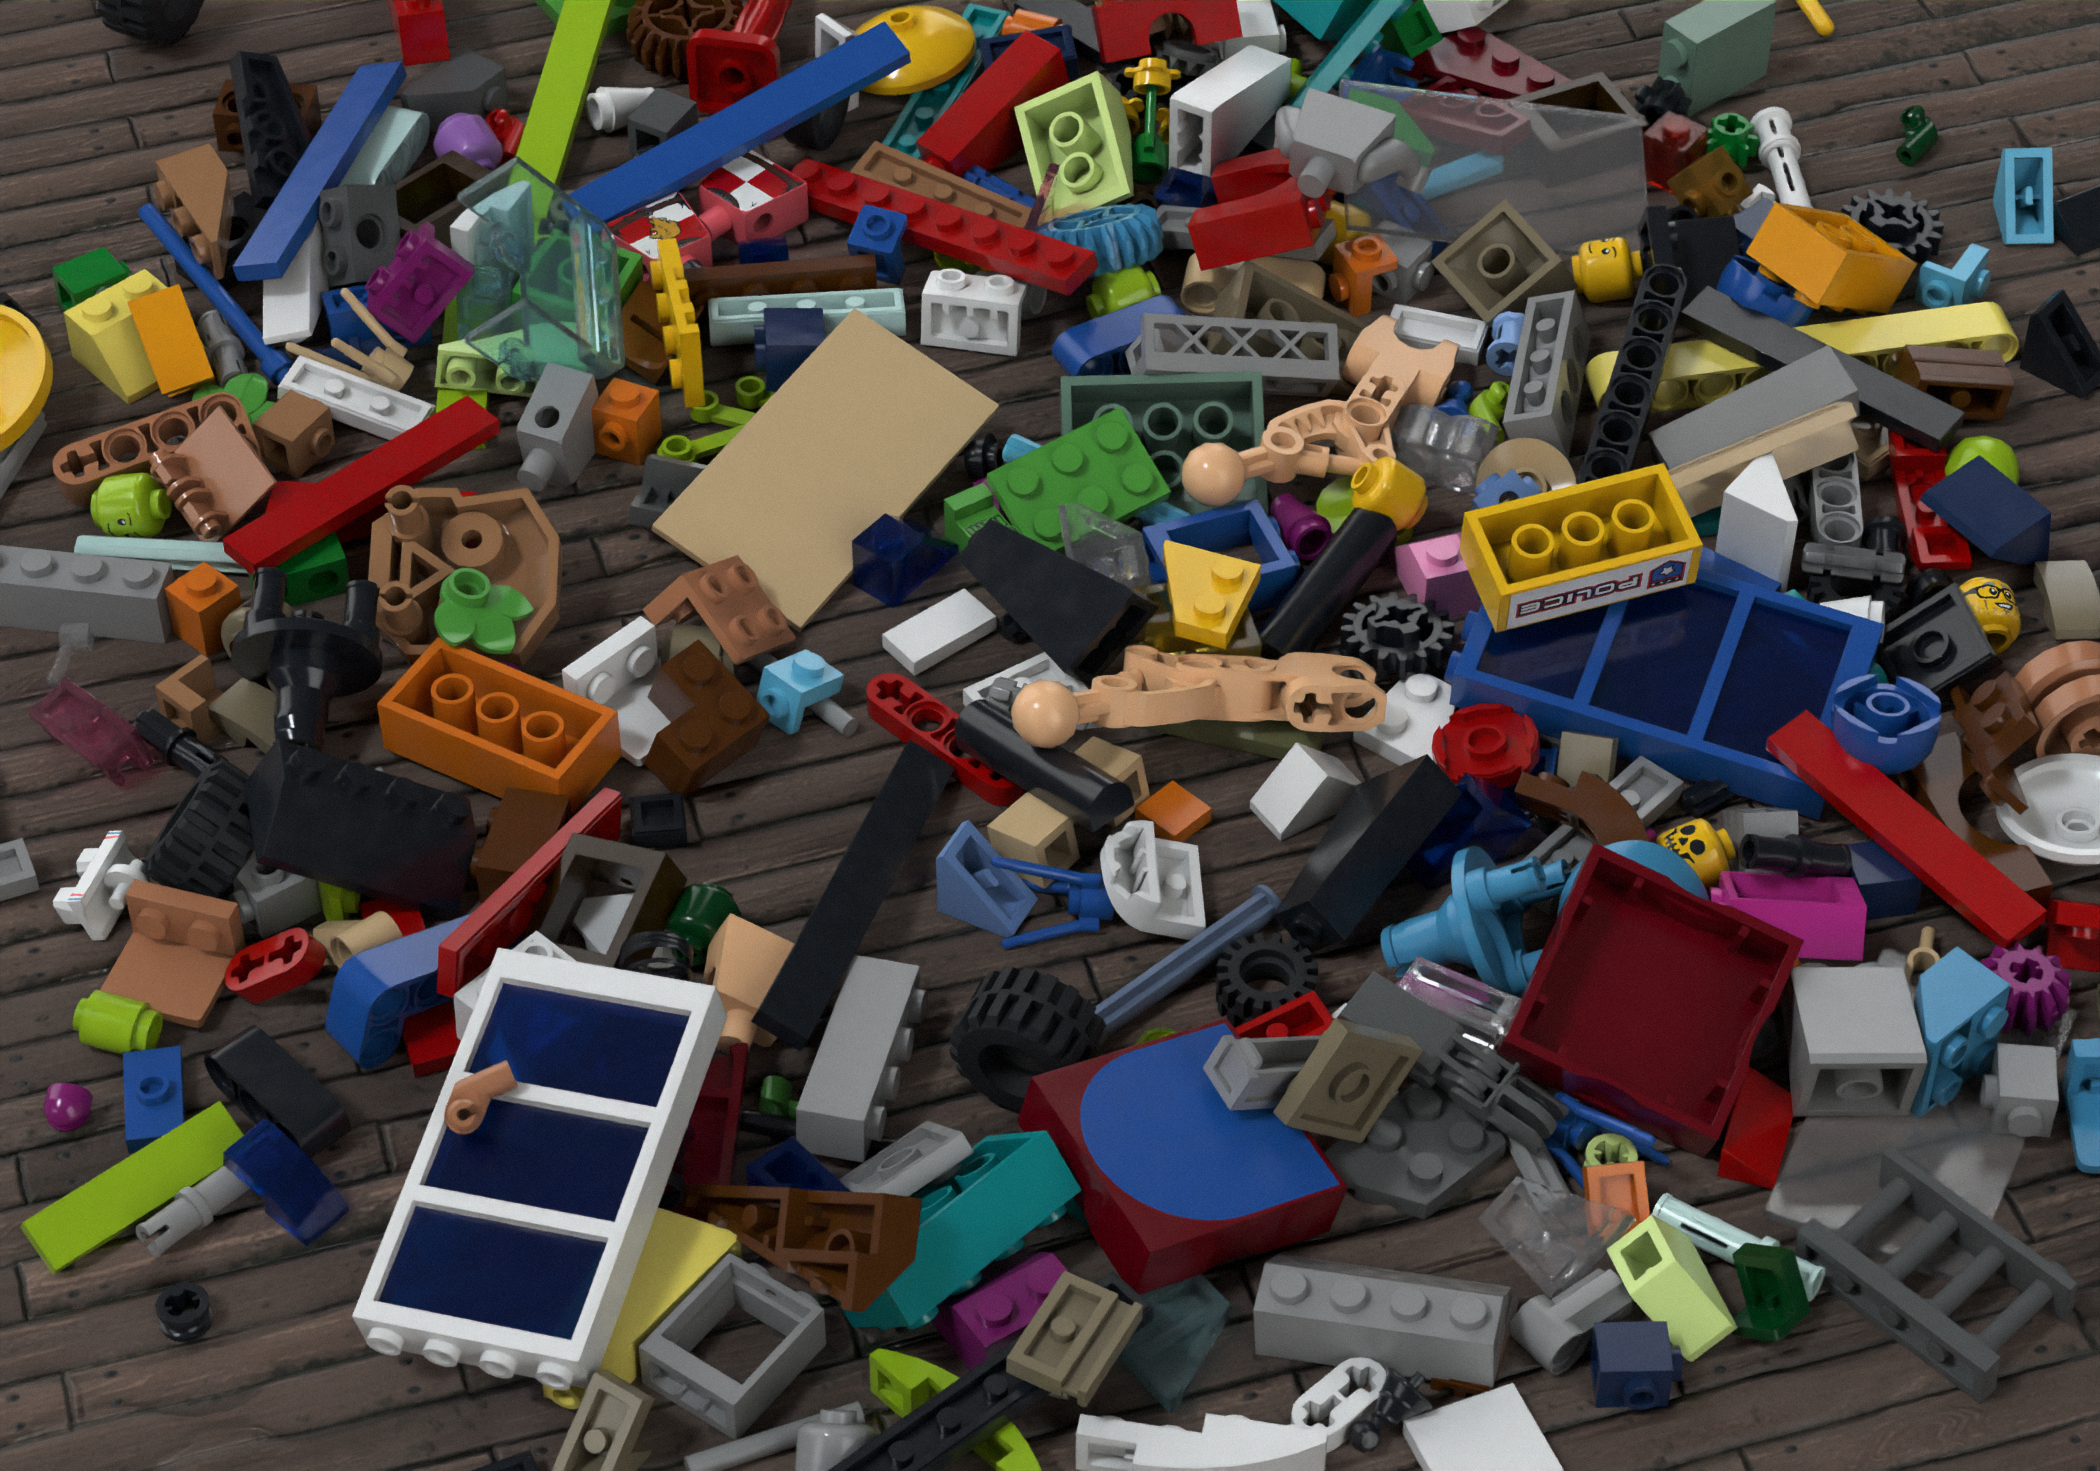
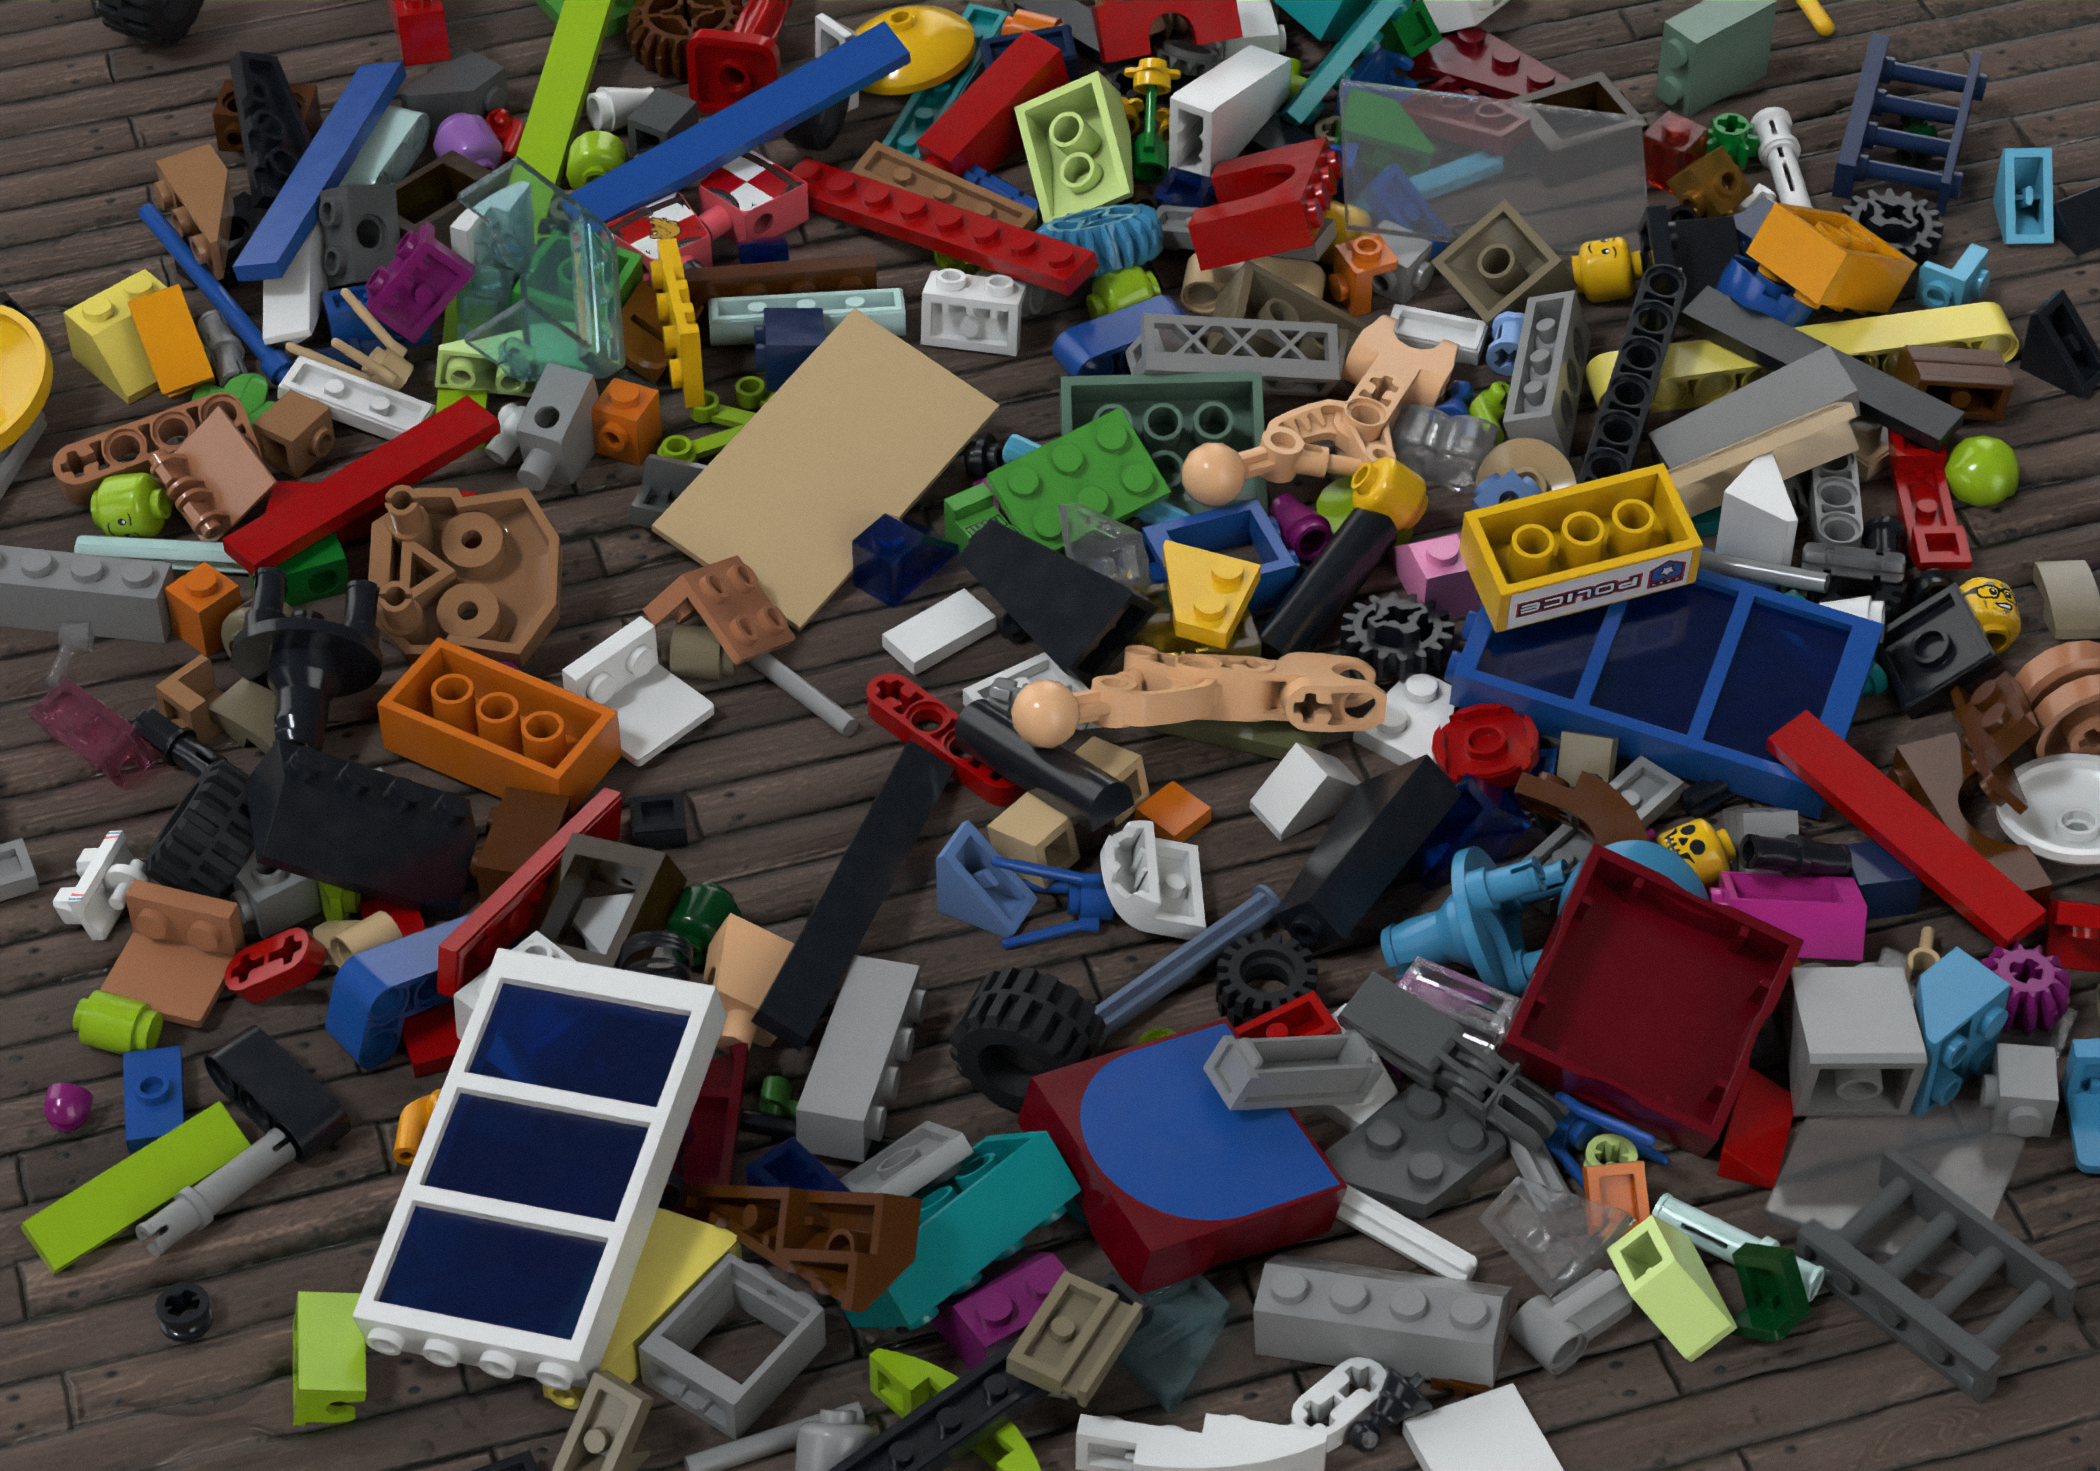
green brick [52,247,132,311] -> none
clear blue slope [223,1118,349,1247] -> none
bright green plate [434,568,534,654] -> none
nougat arm [444,1059,518,1134] -> none
reddish brown brick [644,639,770,798] -> none
medium azure bracket [756,649,844,735] -> none
blue bracket [847,205,908,286] -> none
piece [1024,162,1060,232] -> none
light grey torso [1273,88,1432,198] -> none
dark tan plate [1273,1018,1423,1143] -> none
dark blue brick [1589,1321,1682,1410] -> none
black gear [1634,76,1692,138] -> none
blue cylinder [1831,674,1942,776] -> none
dark blue slope [1920,455,2052,567] -> none
none -> lime hinge [292,1291,366,1426]
none -> light orange arm [393,1089,442,1166]
none -> white arm [484,403,526,464]
none -> lime head [566,130,629,190]
none -> white axle [1335,1183,1478,1281]
none -> light grey bar [1698,551,1830,594]
none -> dark blue fence [1832,33,1988,217]

